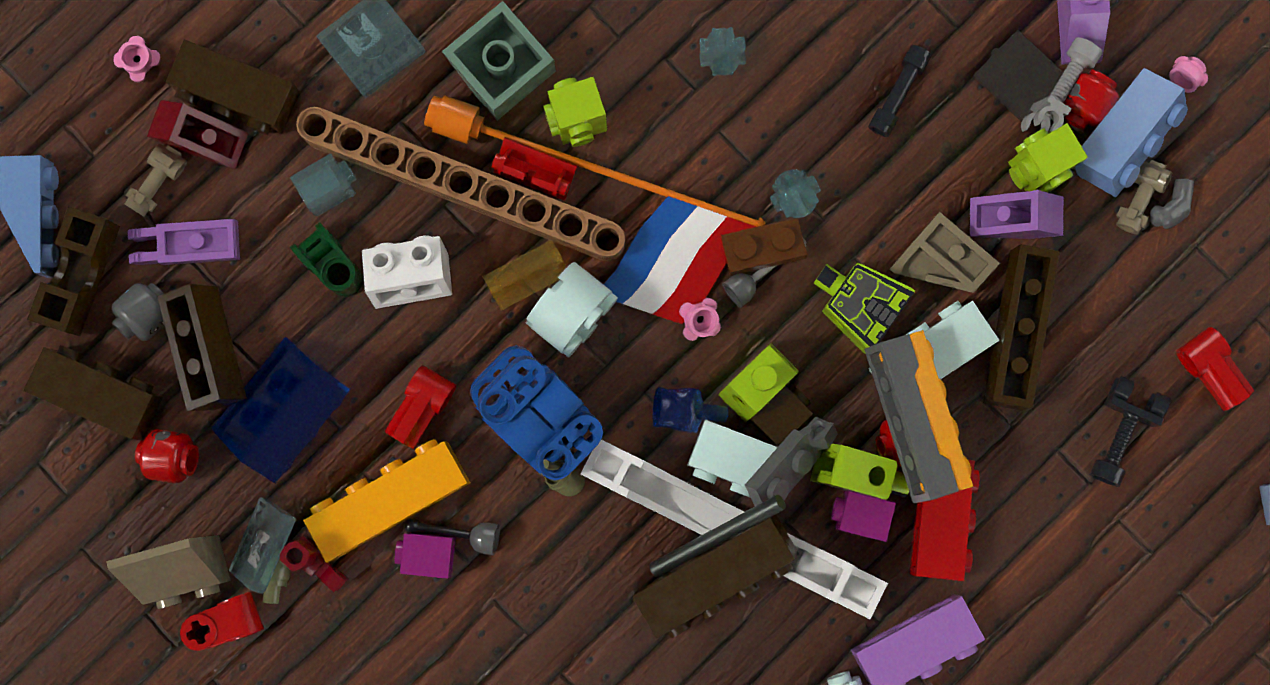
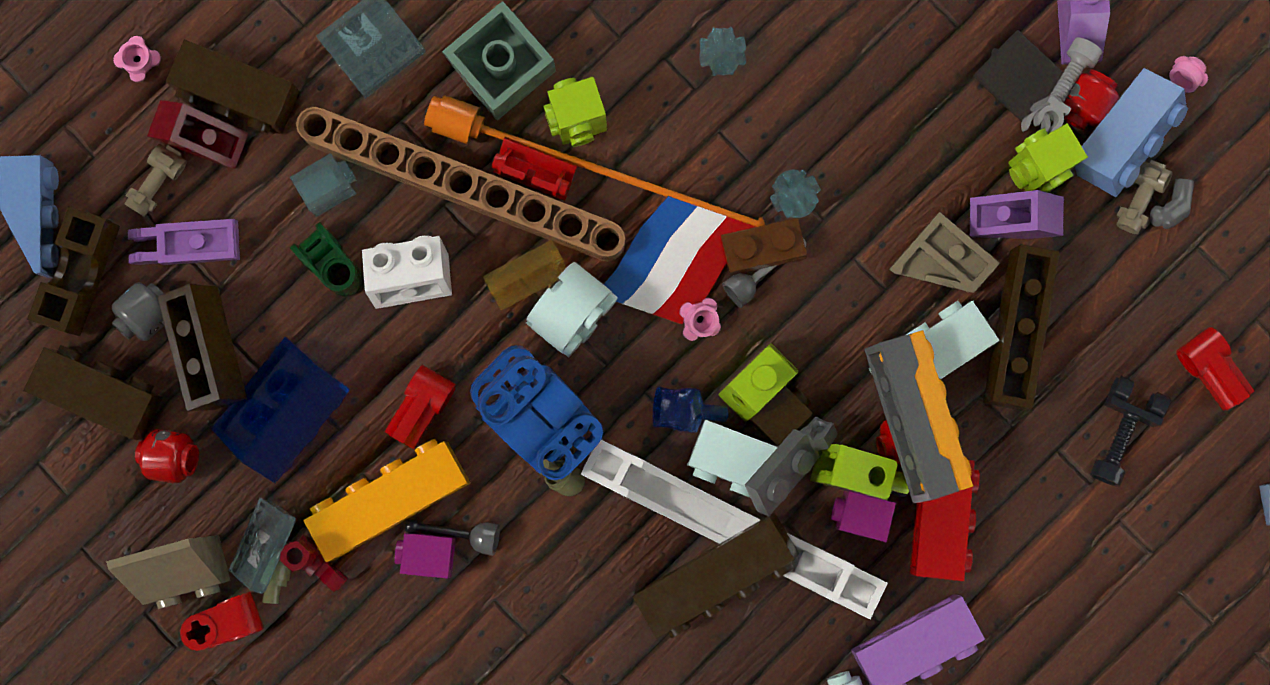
pearl dark grey bar [649,494,786,577] -> none
torso [814,263,915,354] -> none
black bar [868,45,932,137] -> none

